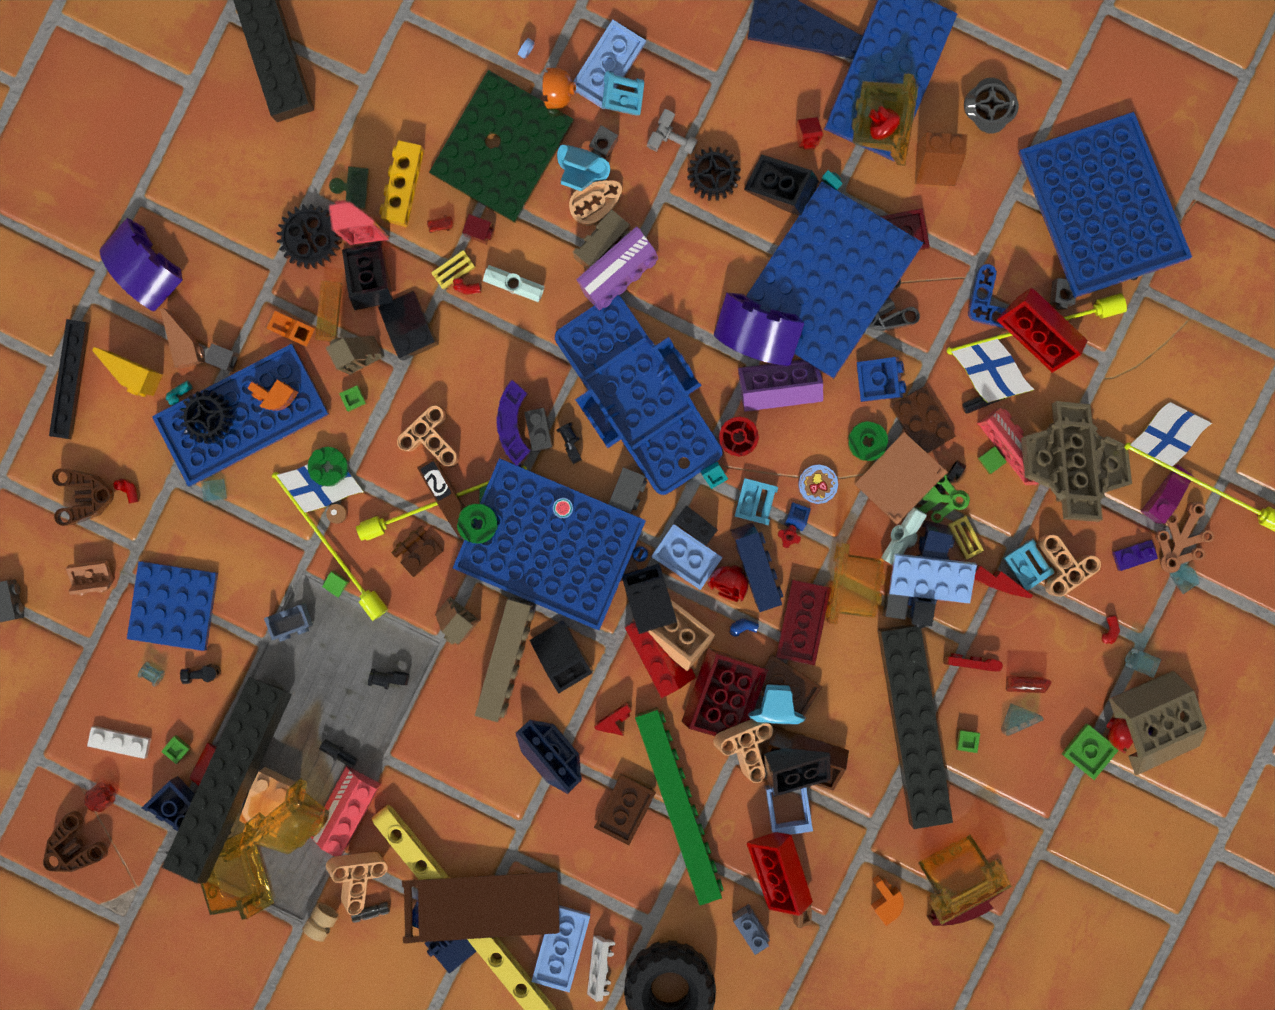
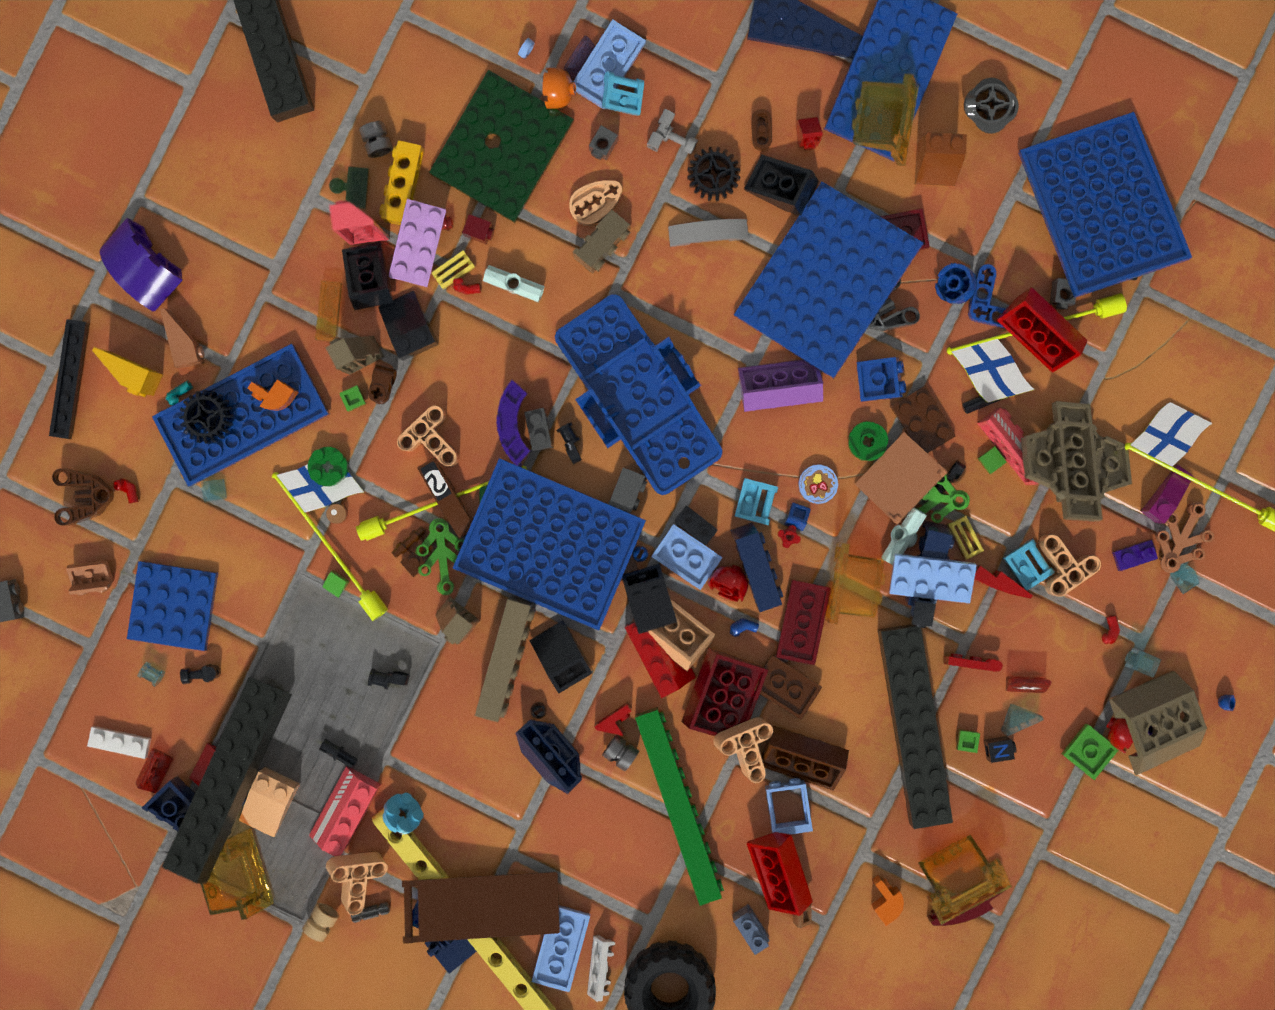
reddish brown connector [43,811,108,872] -> none
clear red head [84,782,116,812] -> none
bright green plate [161,735,191,764] -> none
flat silver panel [205,343,239,372] -> none
clear yellow windscreen [239,778,329,854] -> none
sand blue window [264,603,313,642] -> none
orange brick [265,310,315,347] -> none
black gear [276,204,342,270] -> none
green plate [457,504,498,543] -> none
tile [553,498,573,518] -> none
medium azure piece [557,145,610,191] -> none
medium lavender slope [576,226,658,311] -> none
reddish brown plate [594,774,656,845] -> none
teal plate [701,461,728,489] -> none
dark purple panel [714,292,804,366] -> none
red cylinder [719,417,759,457] -> none
medium azure piece [748,684,806,724] -> none
black slope [764,748,831,797] -> none
teal plate [821,170,843,191] -> none
red piece [869,106,900,141] -> none
dark grey brick [882,592,909,619] -> none
none -> clear red slope [136,748,173,793]
none -> flat silver wheel [359,121,393,158]
none -> reddish brown piece [368,365,397,404]
none -> medium azure plate [382,793,424,834]
none -> lavender plate [388,199,446,287]
none -> bright green plant [416,518,464,595]
none -> black hinge [530,702,547,719]
none -> clear purple slope [563,35,595,80]
none -> flat silver wheel [602,734,639,772]
none -> light grey slope [668,219,749,247]
none -> reddish brown plate [751,109,772,151]
none -> blue cylinder [935,263,977,304]
none -> black brick [983,736,1017,763]
none -> blue hinge [1218,695,1236,711]

